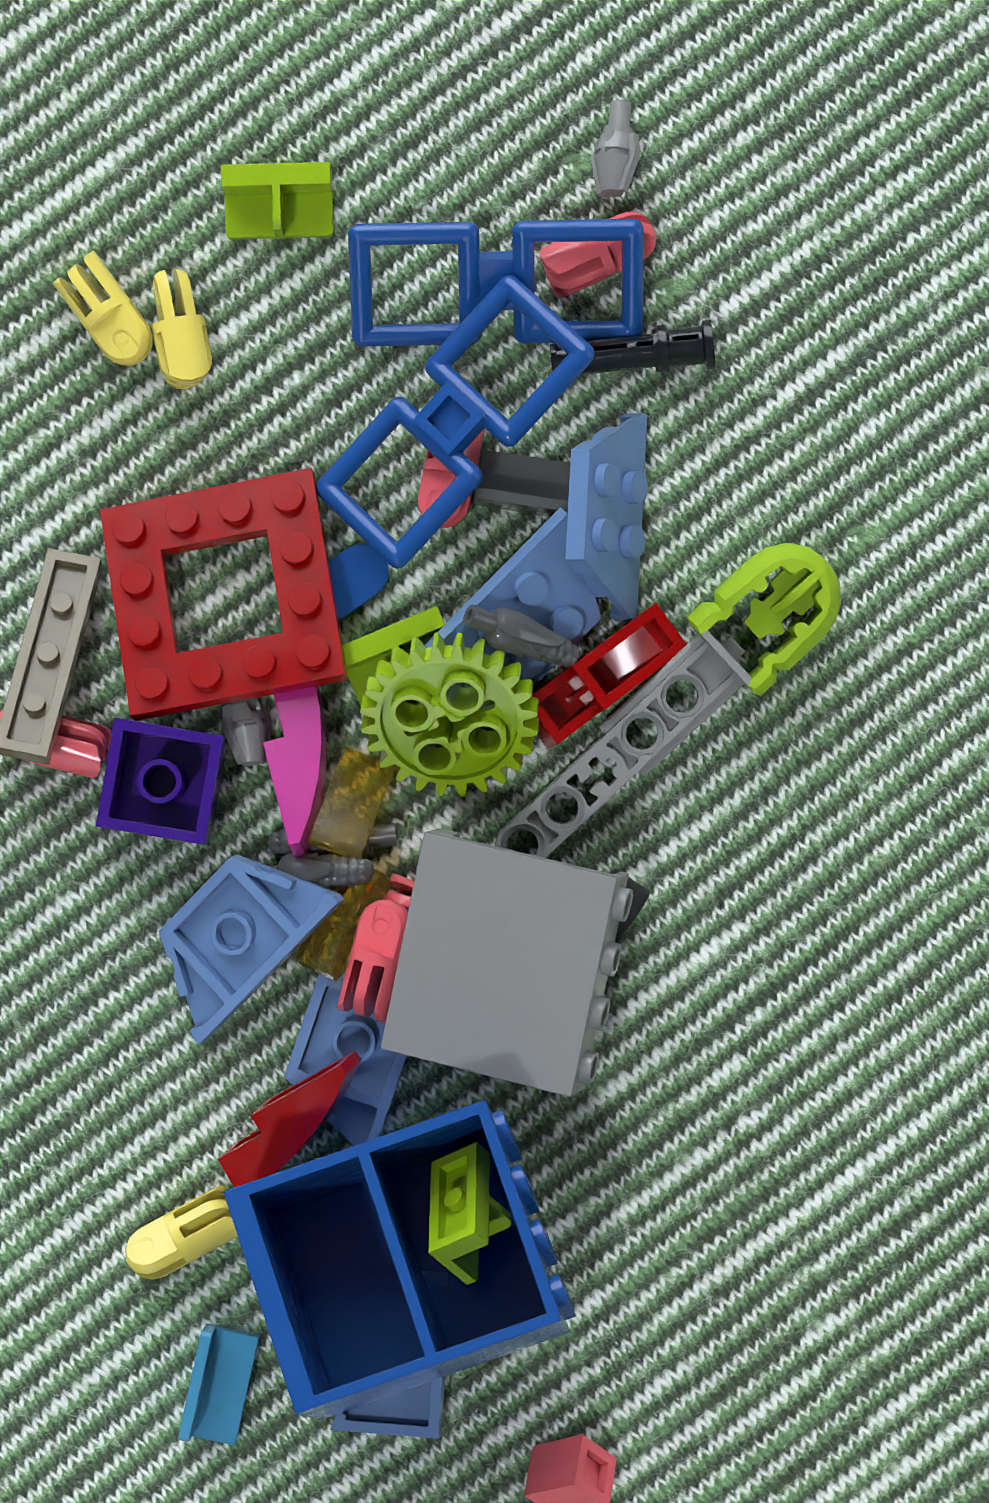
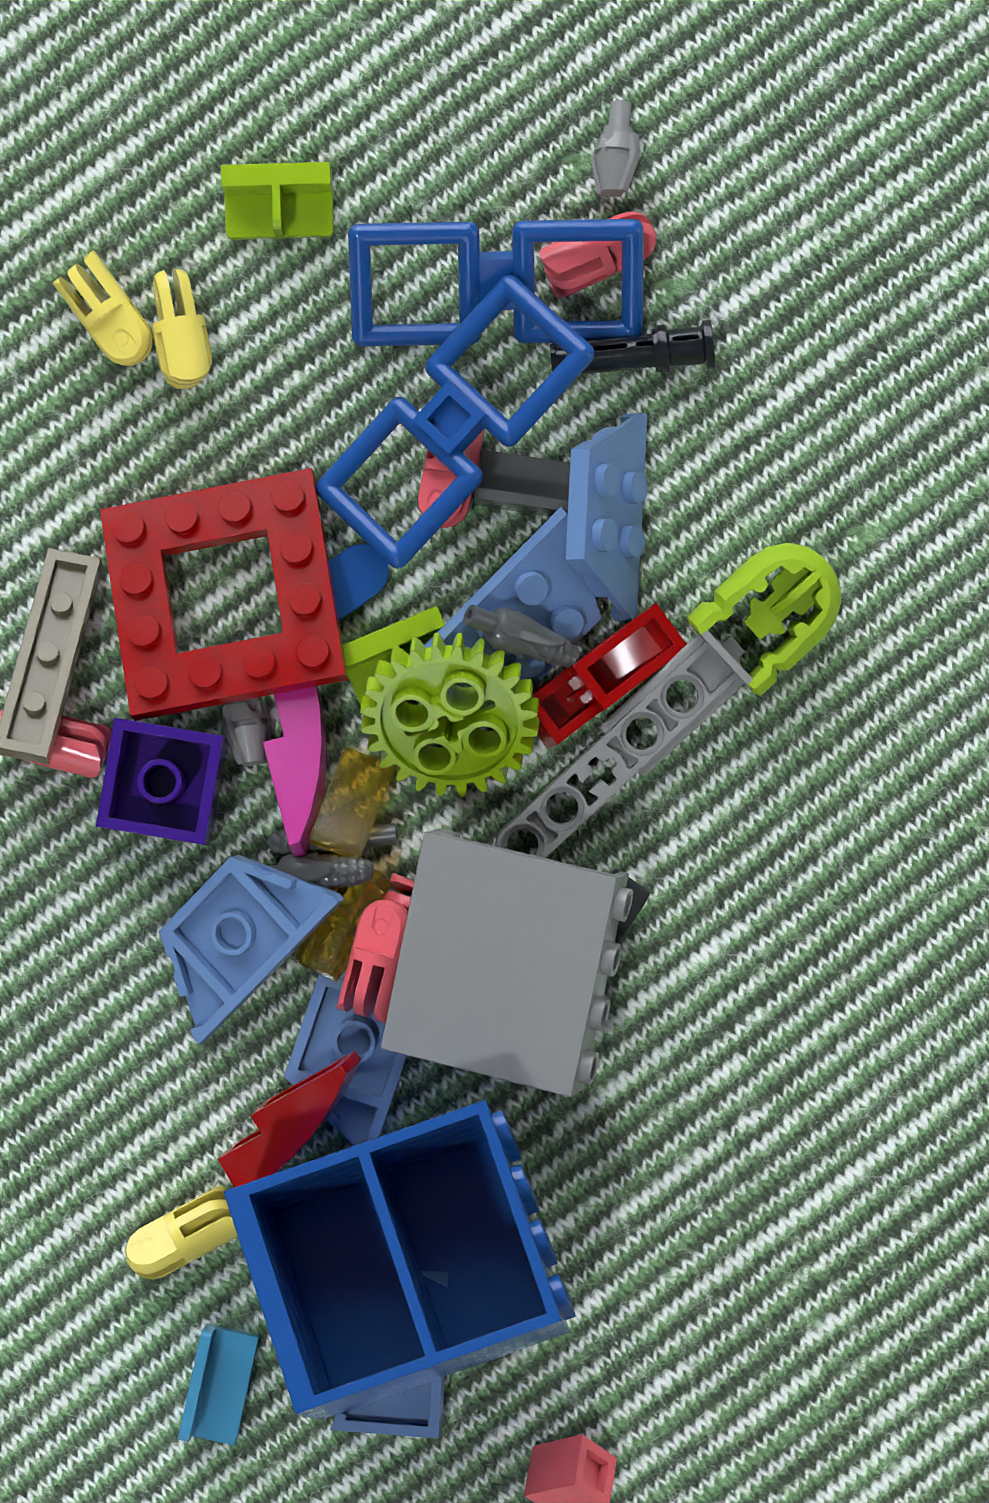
lime panel [428,1142,511,1285] -> none

